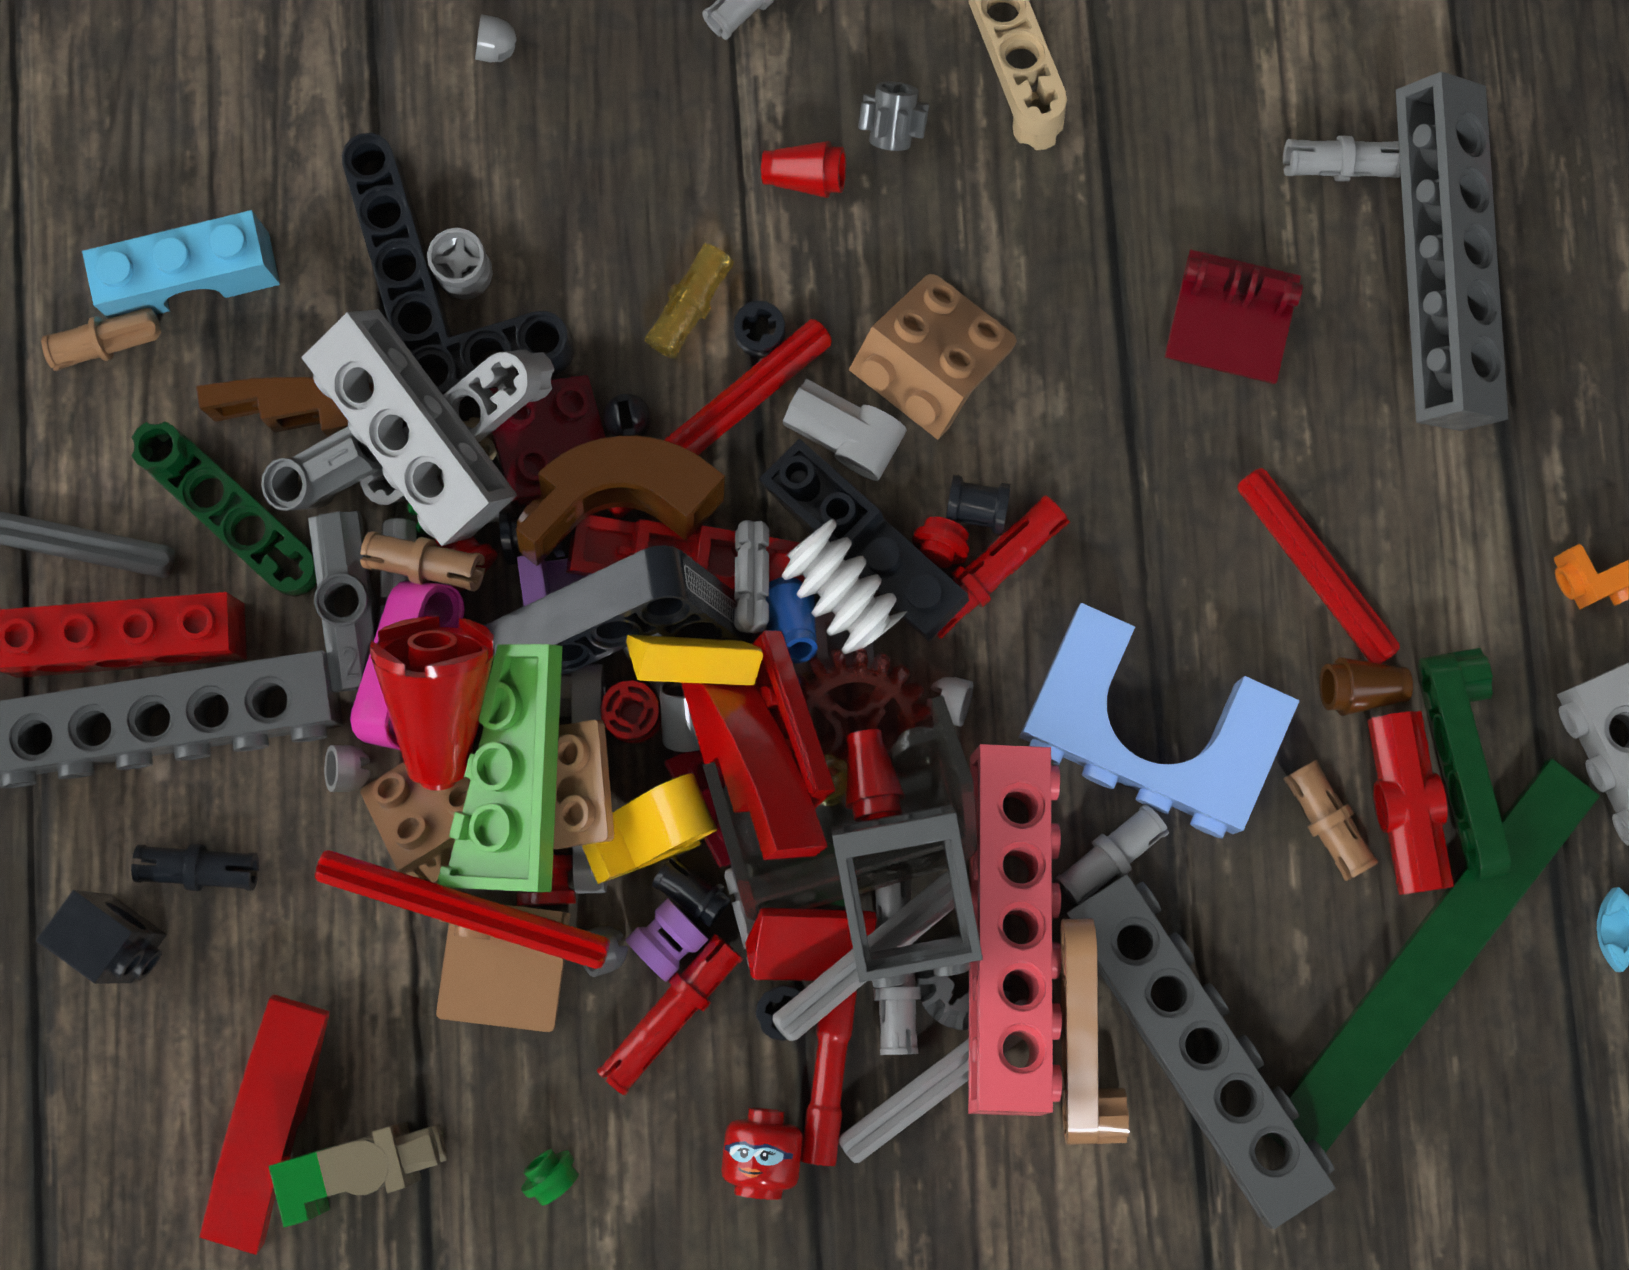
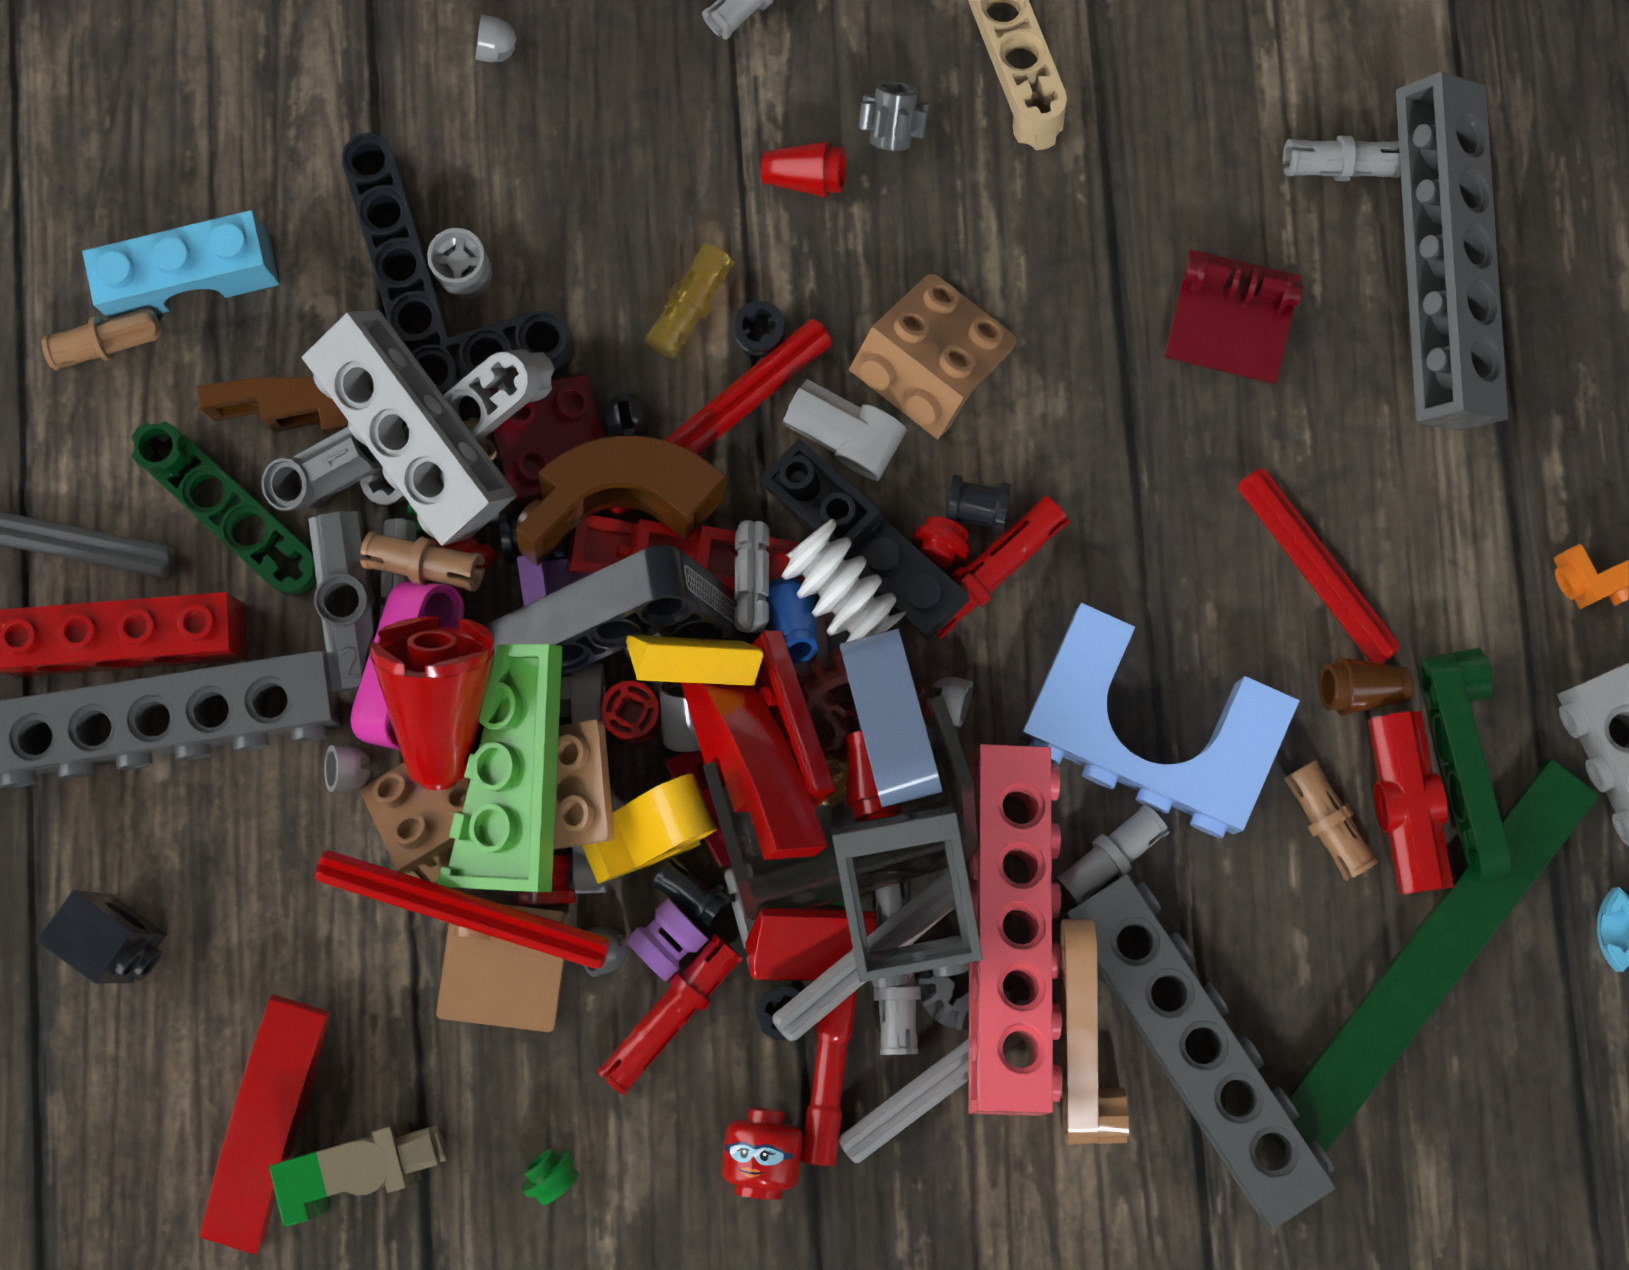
black pin [131,844,259,891] -> none
none -> sand blue beam [839,629,942,808]

